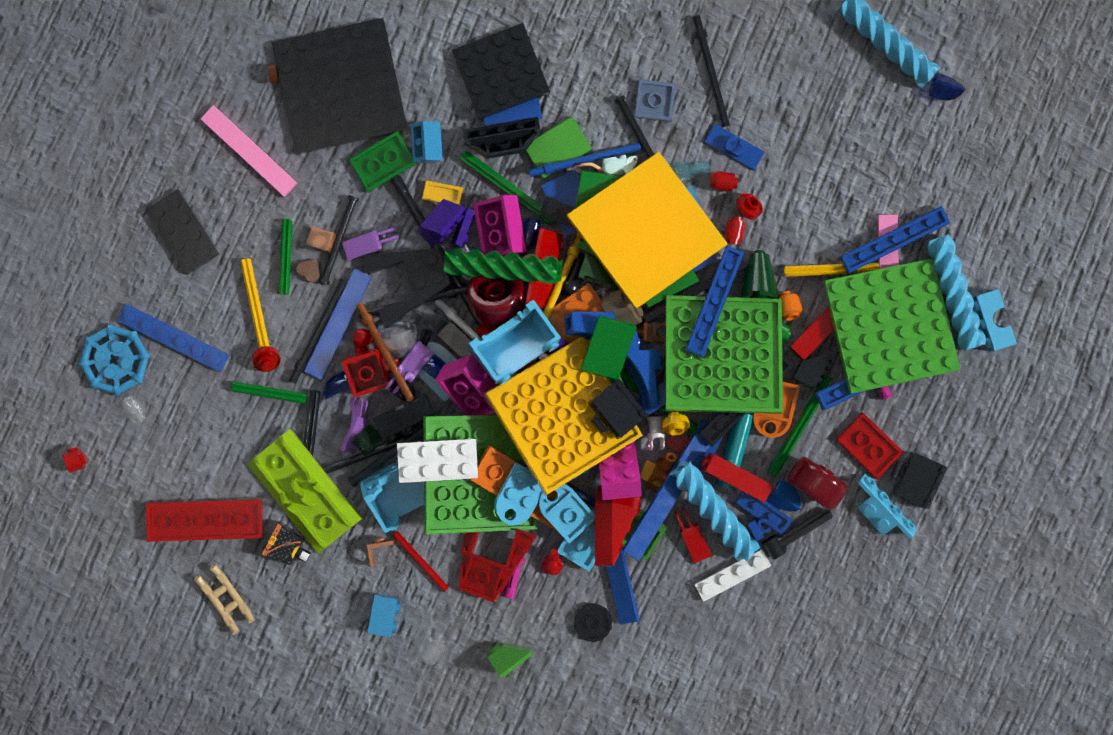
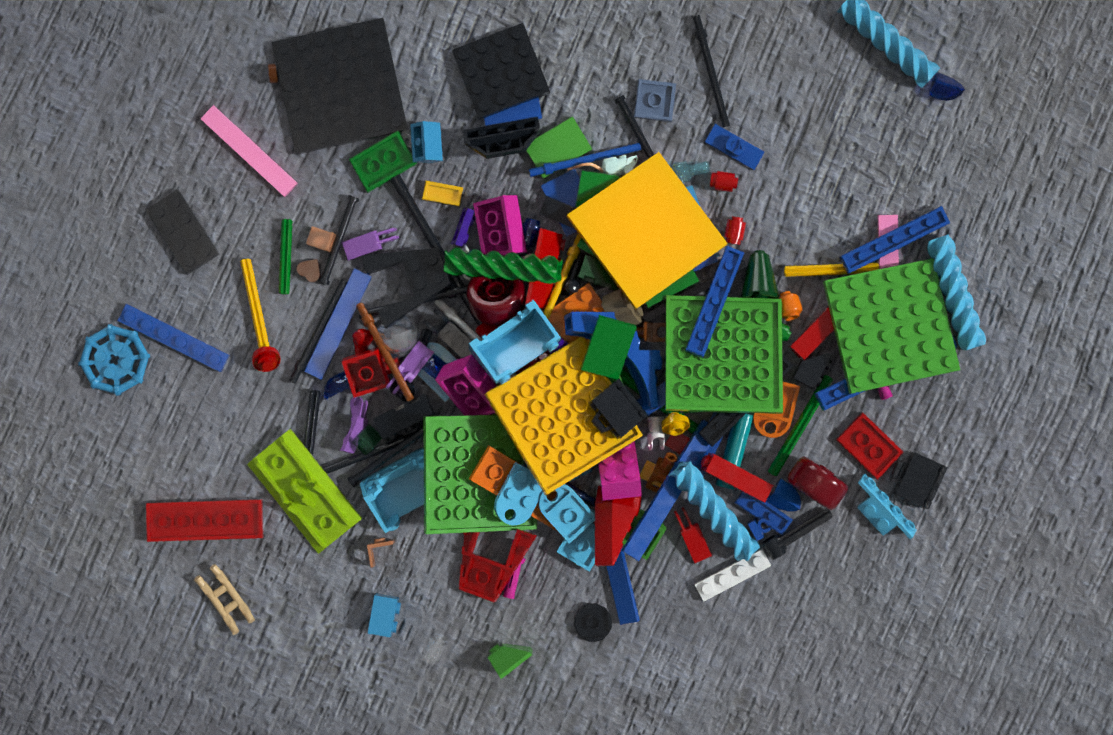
red plate [62,446,88,473] -> none
clear brick [120,395,148,424] -> none
green axle [231,382,307,404] -> none
torso [261,521,311,565] -> none
red bar [392,531,449,592] -> none
white plate [397,439,478,483] -> none
dark purple slope [416,199,466,246] -> none
green axle [460,150,554,225] -> none
red animal [541,549,563,575] -> none
red plate [736,193,763,220] -> none
medium azure arch [973,289,1017,352] -> none

